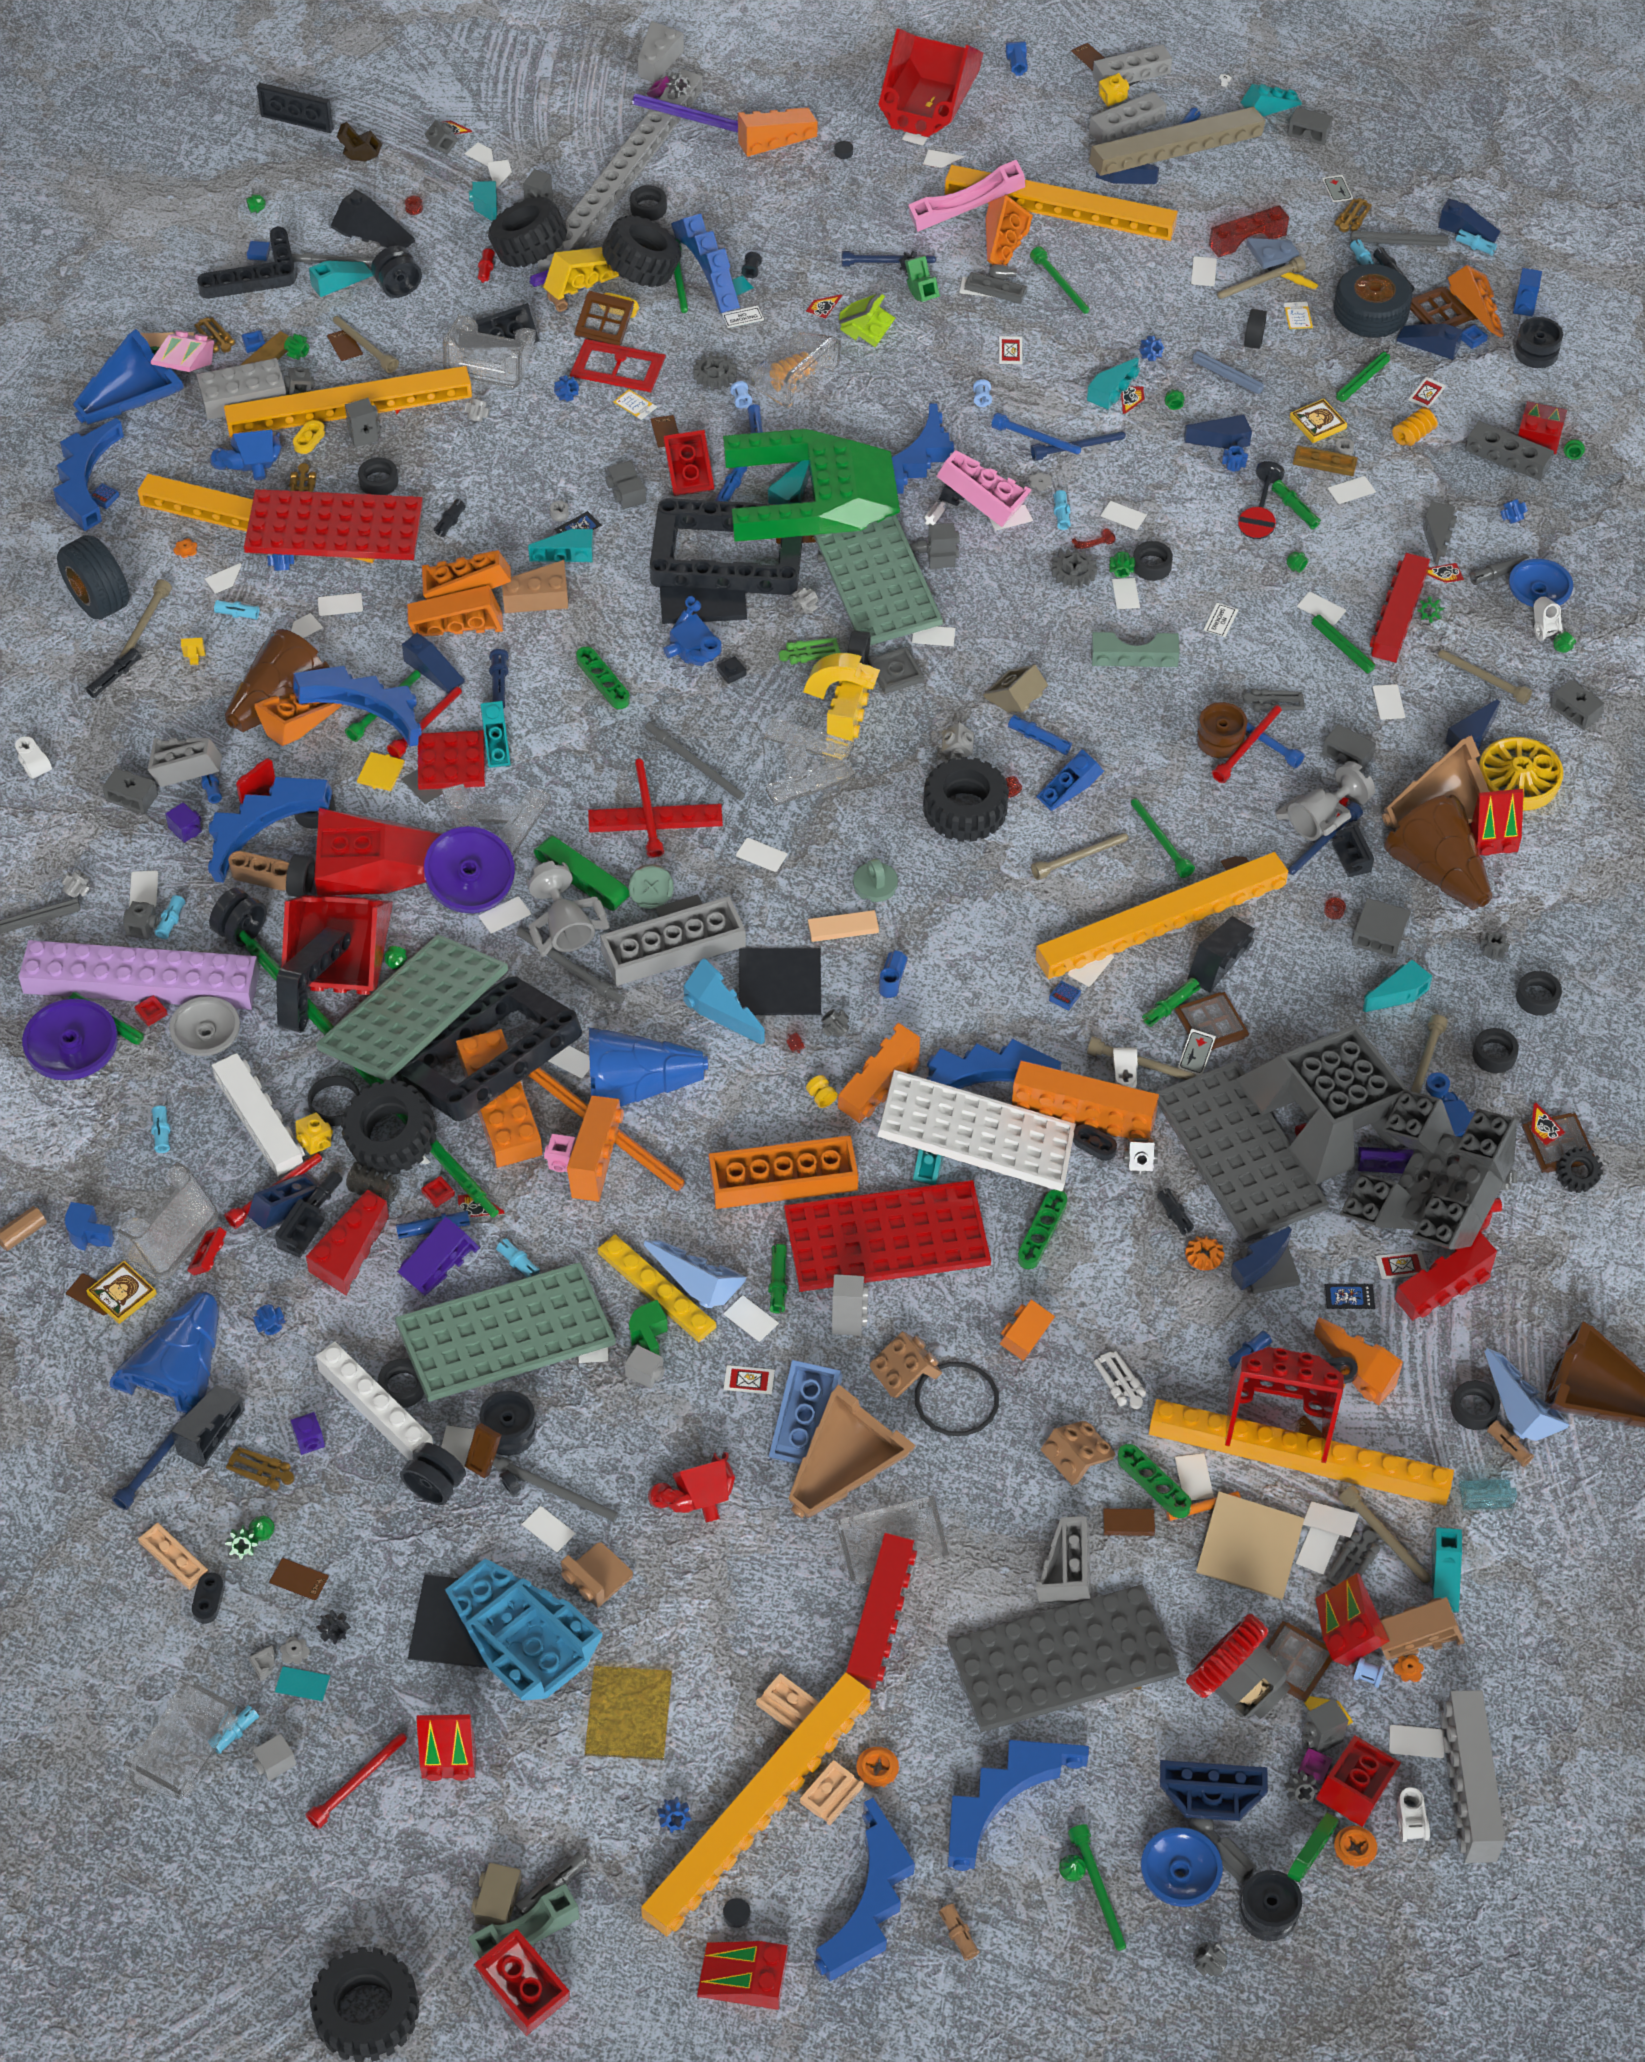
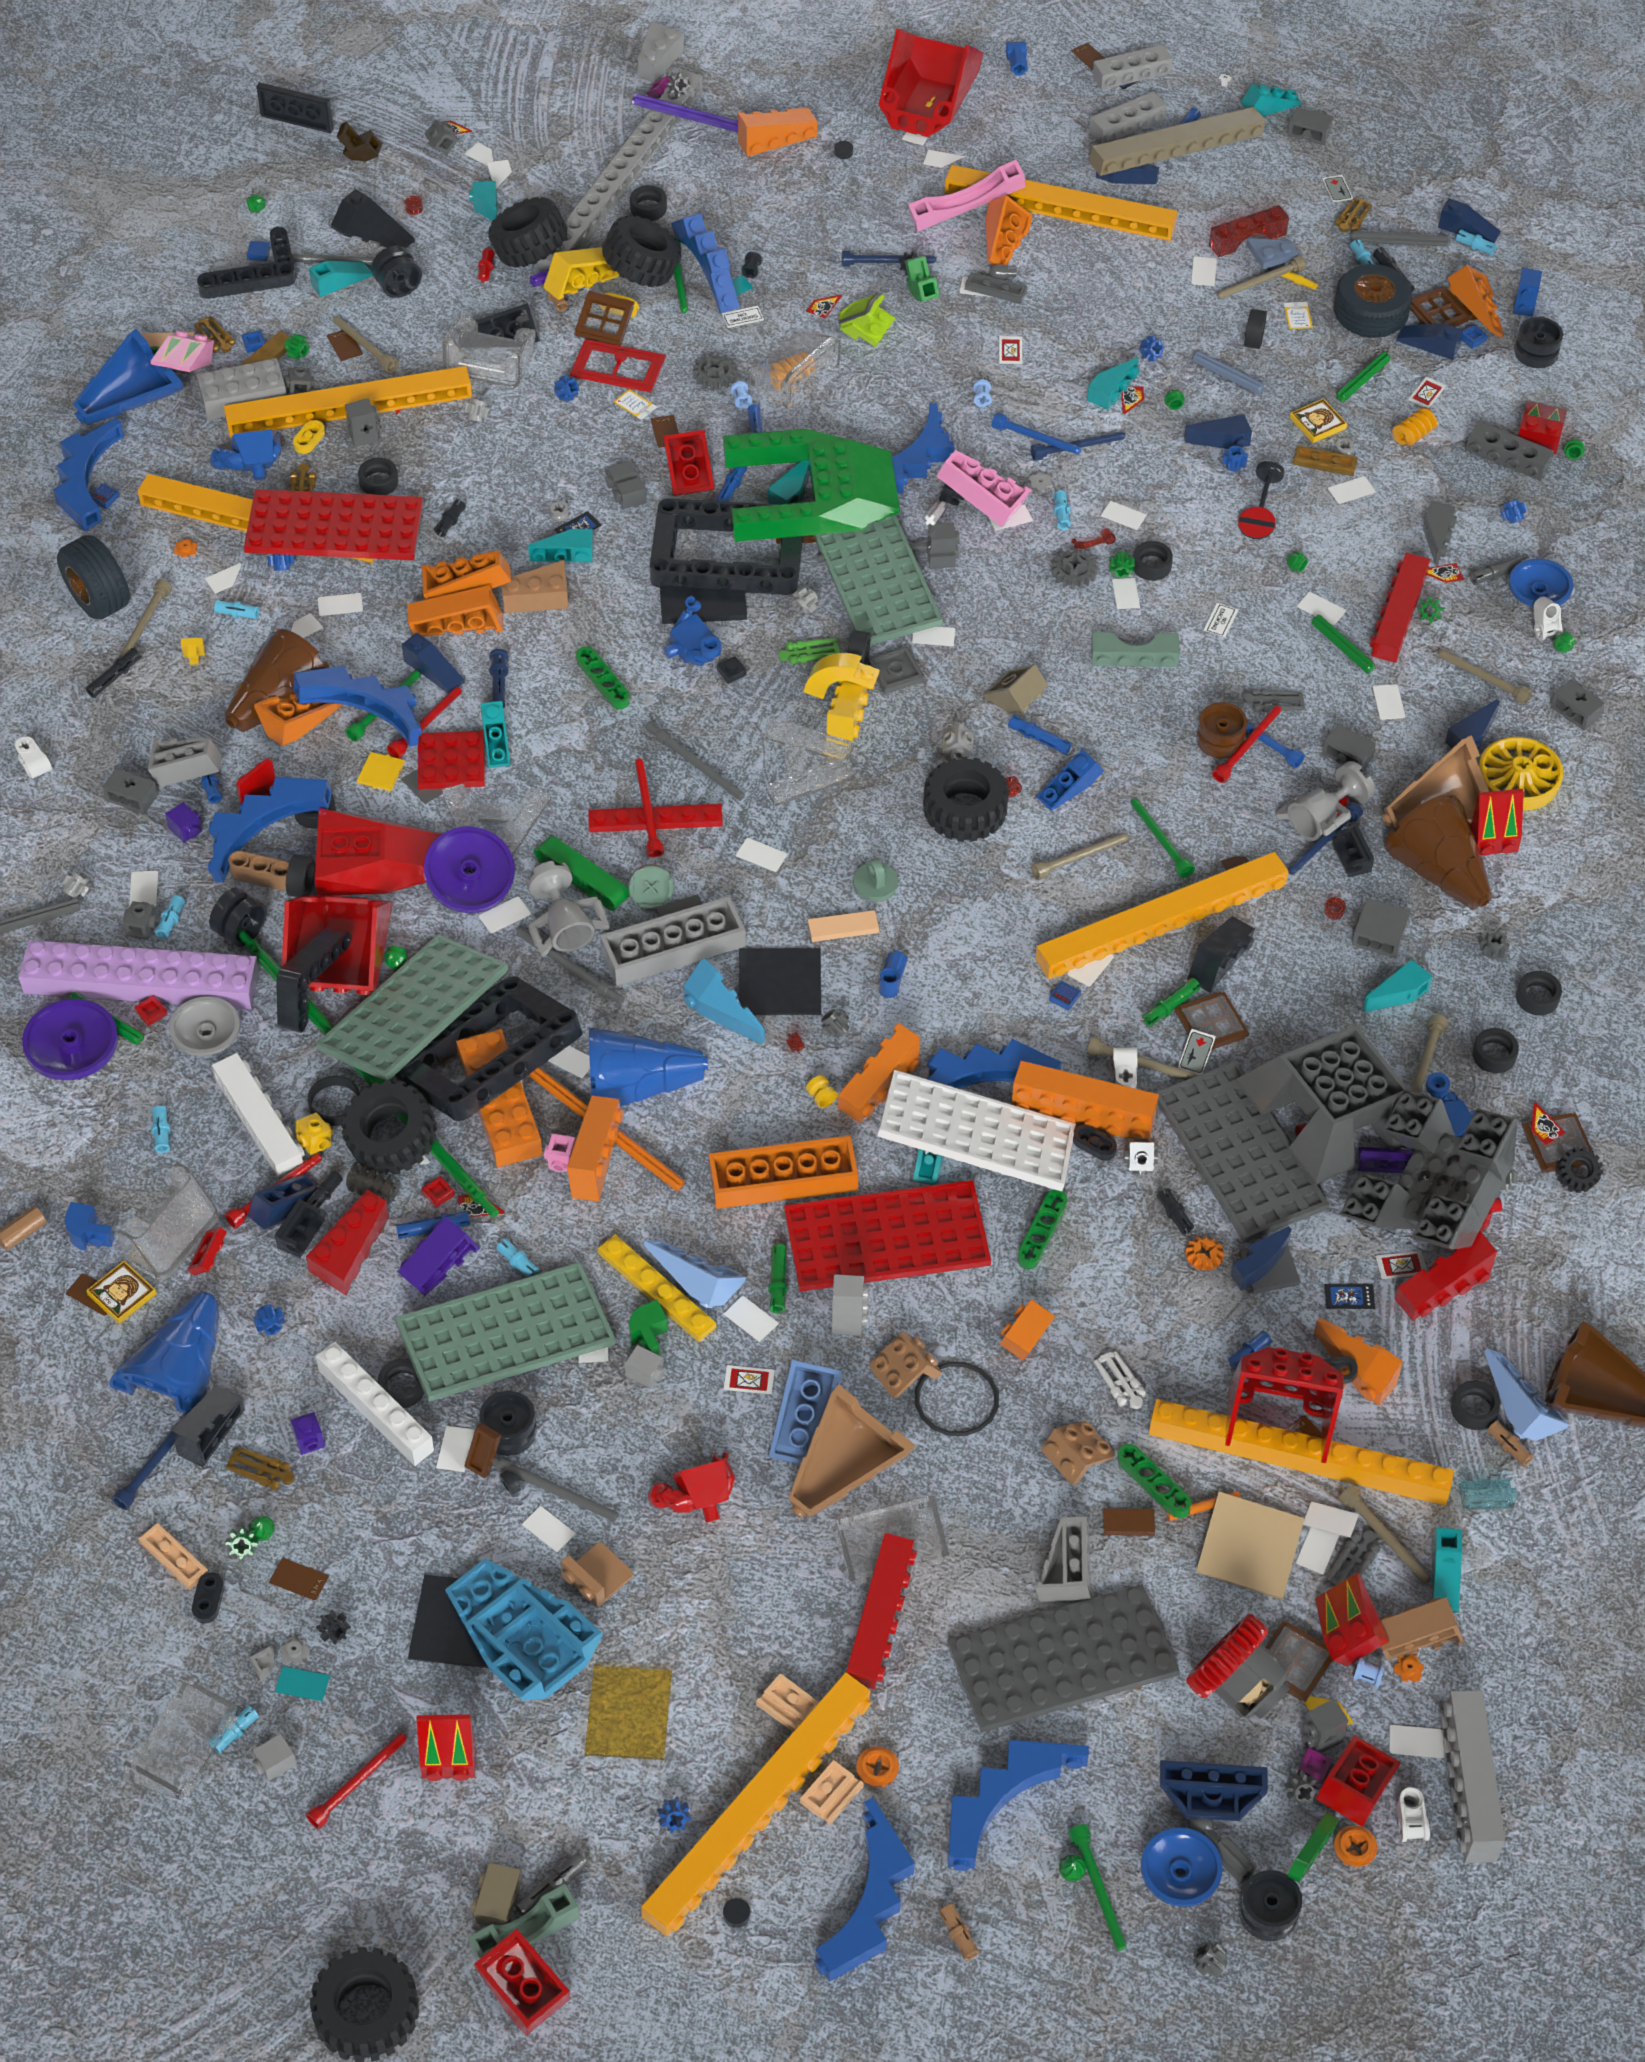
black wheel [400,1442,466,1506] -> none
dark grey brick [523,169,553,201] -> none
red slope [697,1941,788,2010] -> none
green piece [1030,246,1090,314] -> none
yellow brick [1098,73,1129,107] -> none
white sticker [1175,1453,1214,1500] -> none
green pin [1271,480,1321,529] -> none

